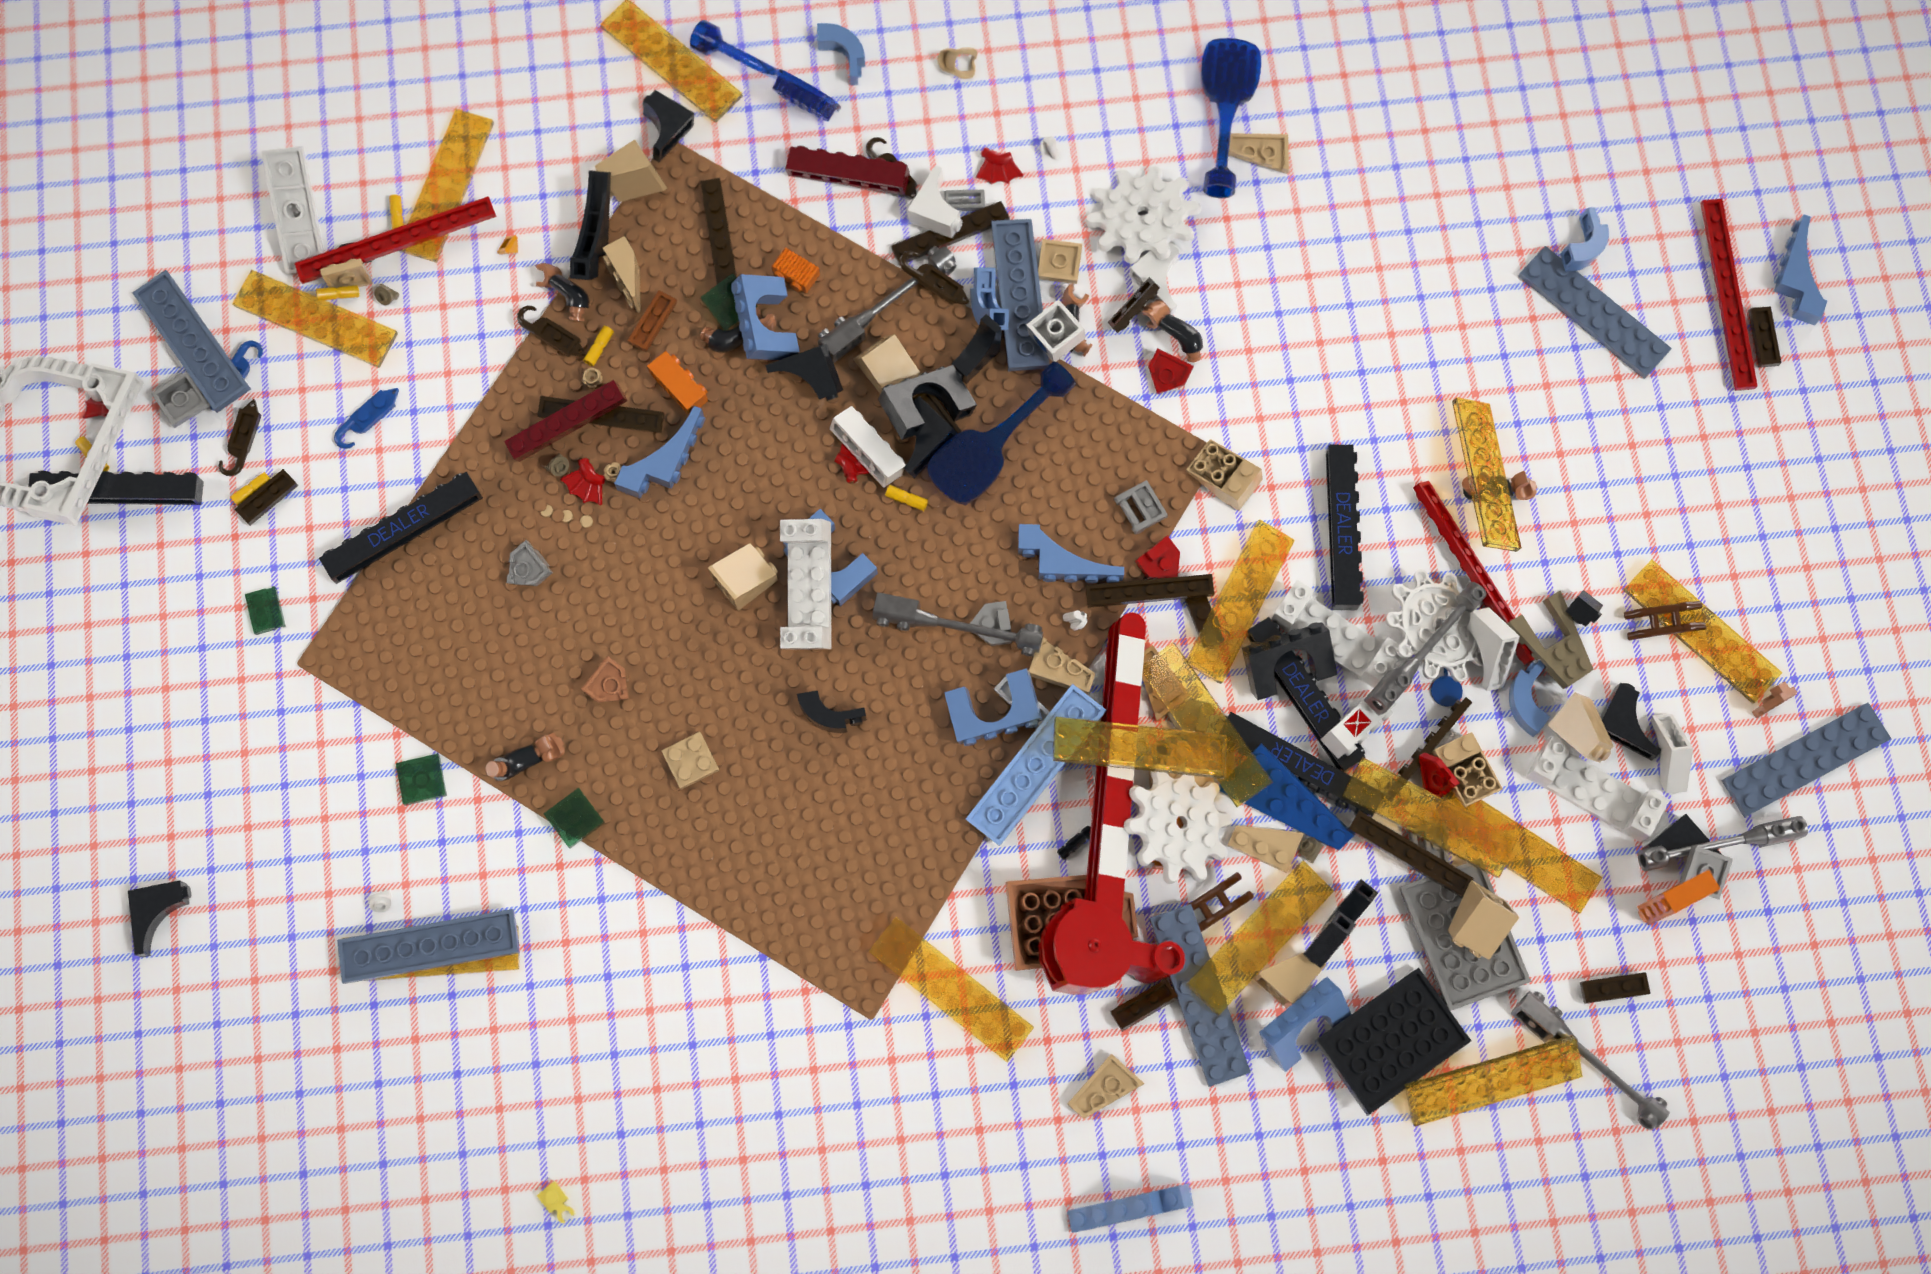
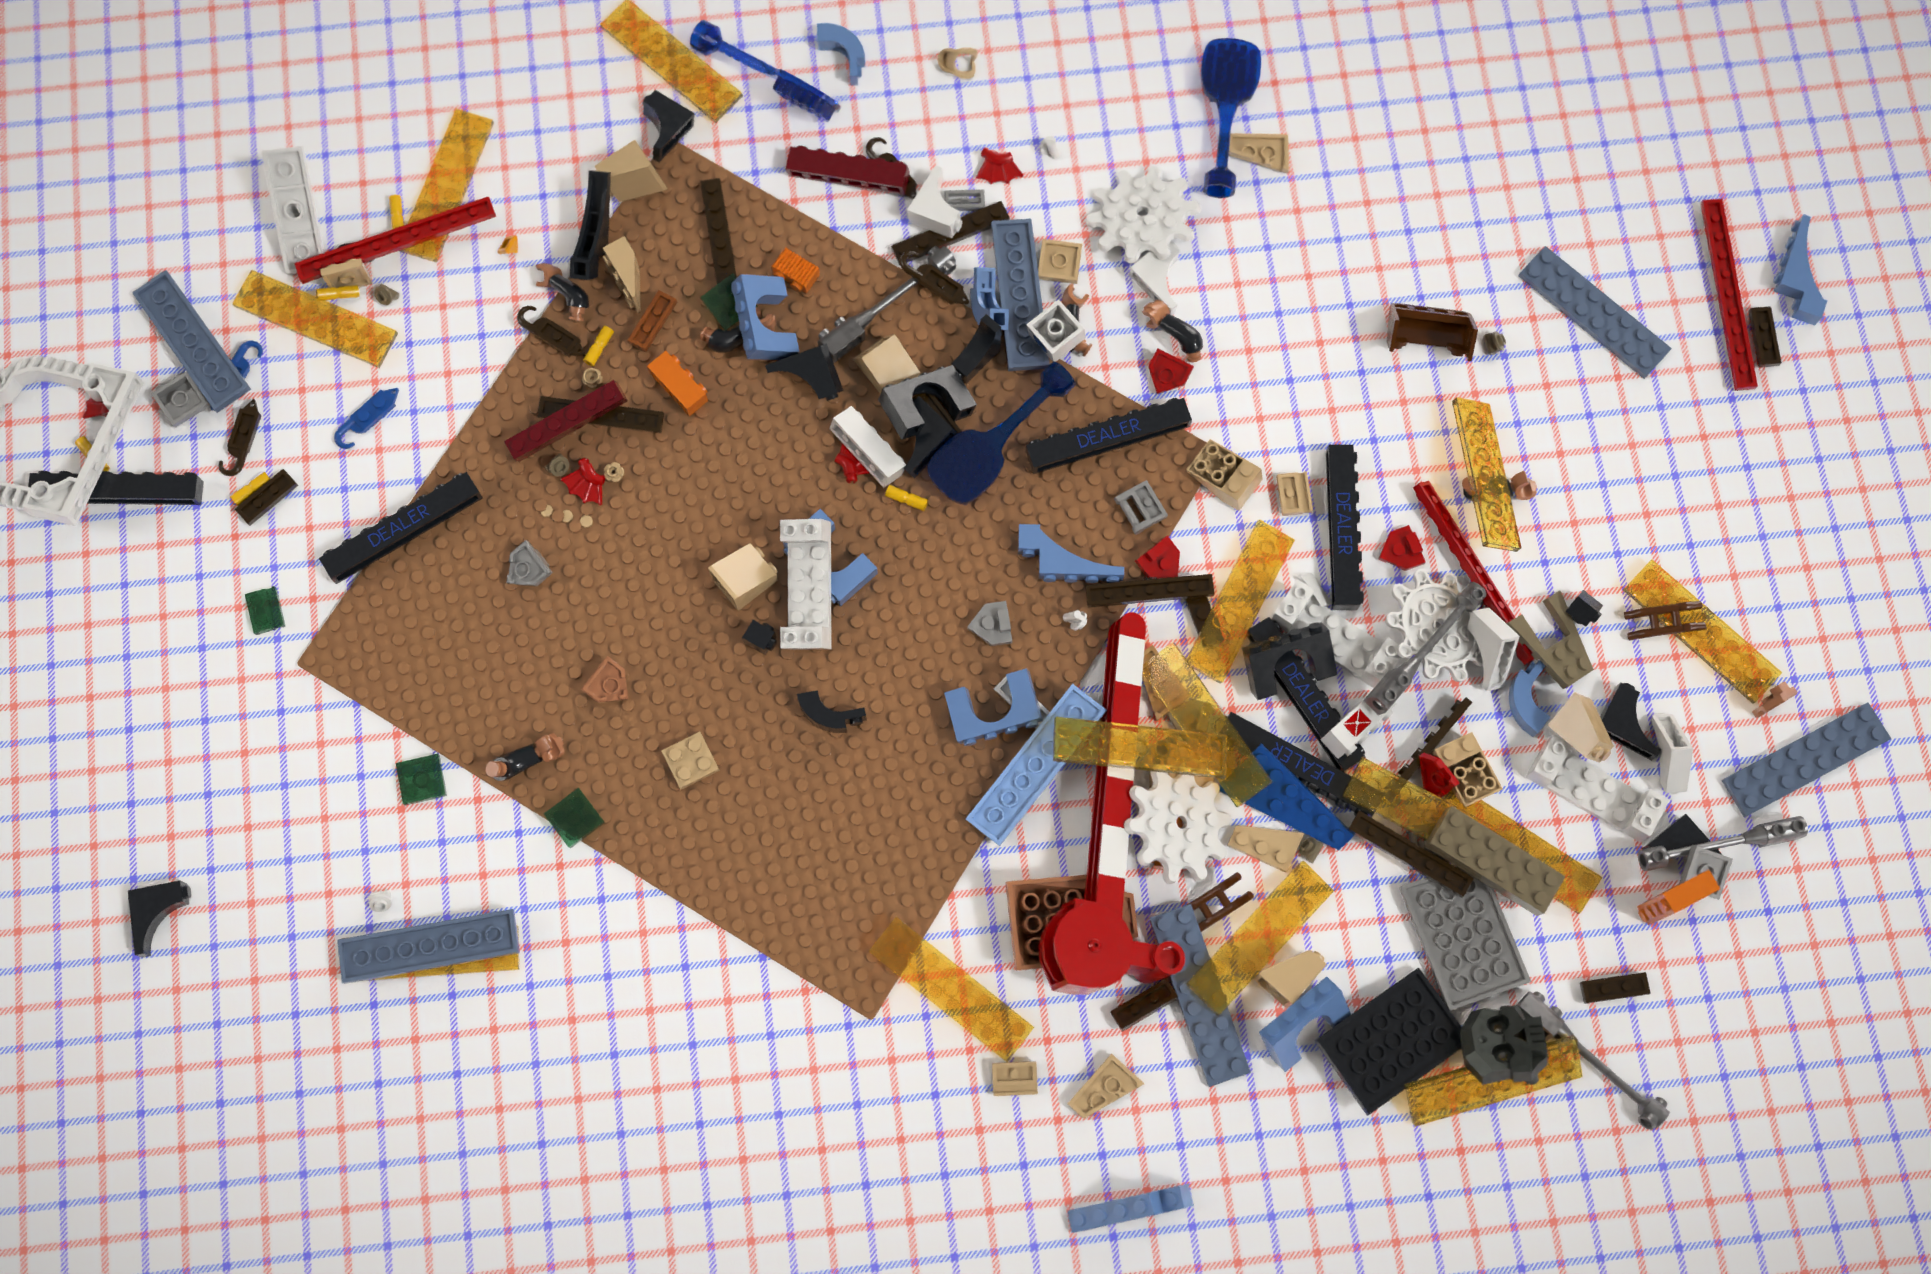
light yellow plate [536,1181,575,1224] -> none
medium blue arch [614,406,705,499] -> none
flat silver bar [873,592,1043,657] -> none
tan wing [1029,637,1095,695] -> none
black axle [1057,826,1091,860] -> none
dark brown plate [1108,277,1160,333] -> none
black arch [1303,879,1378,968] -> none
blue piece [1431,668,1463,707] -> none
tan slope [1448,880,1520,960] -> none
medium blue arch [1560,207,1609,271] -> none
none -> black brick [742,620,777,655]
none -> tan plate [992,1061,1038,1096]
none -> black brick [1026,398,1192,474]
none -> tan plate [1276,471,1313,516]
none -> white sticker [1301,573,1332,607]
none -> red plate [1378,525,1426,571]
none -> reddish brown windscreen [1386,303,1478,361]
none -> dark tan brick [1424,806,1566,916]
none -> pearl dark grey brick [1460,1005,1548,1085]
none -> dark tan plate [1484,331,1506,355]

